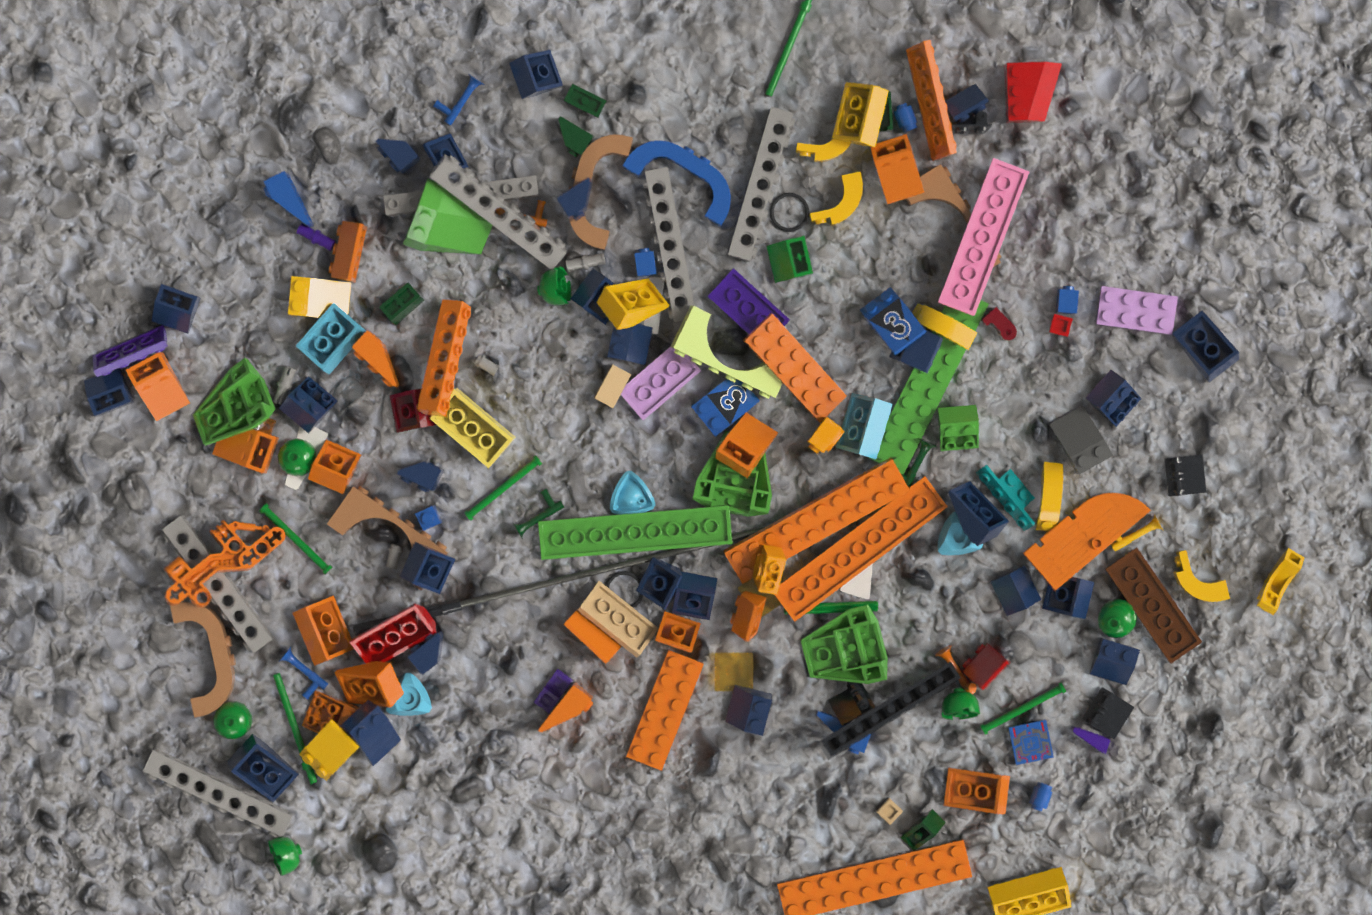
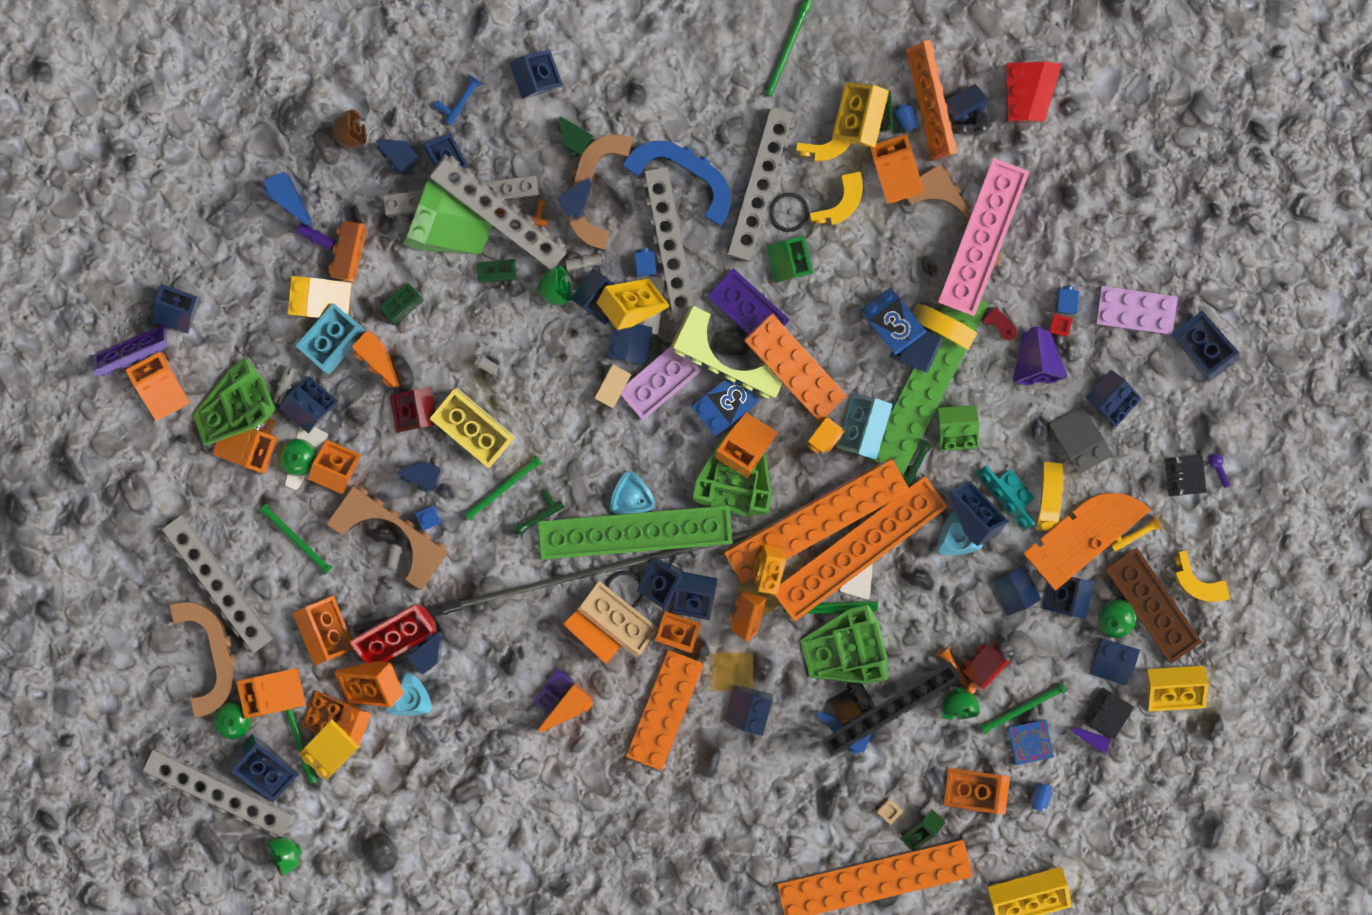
dark blue slope [84,368,134,417] -> none
orange beam [163,520,285,608] -> none
blue piece [279,646,329,699] -> none
dark blue slope [340,700,401,766] -> none
dark blue slope [399,542,456,594] -> none
orange brick [417,299,471,417] -> none
dark green plate [564,84,607,118] -> none
yellow arch [1257,548,1304,615] -> none
none -> orange slope [236,668,306,719]
none -> reddish brown cylinder [331,109,367,149]
none -> dark green hinge [477,259,517,283]
none -> dark purple slope [1013,327,1067,386]
none -> yellow slope [1146,666,1209,712]
none -> dark purple bar [1208,453,1231,489]

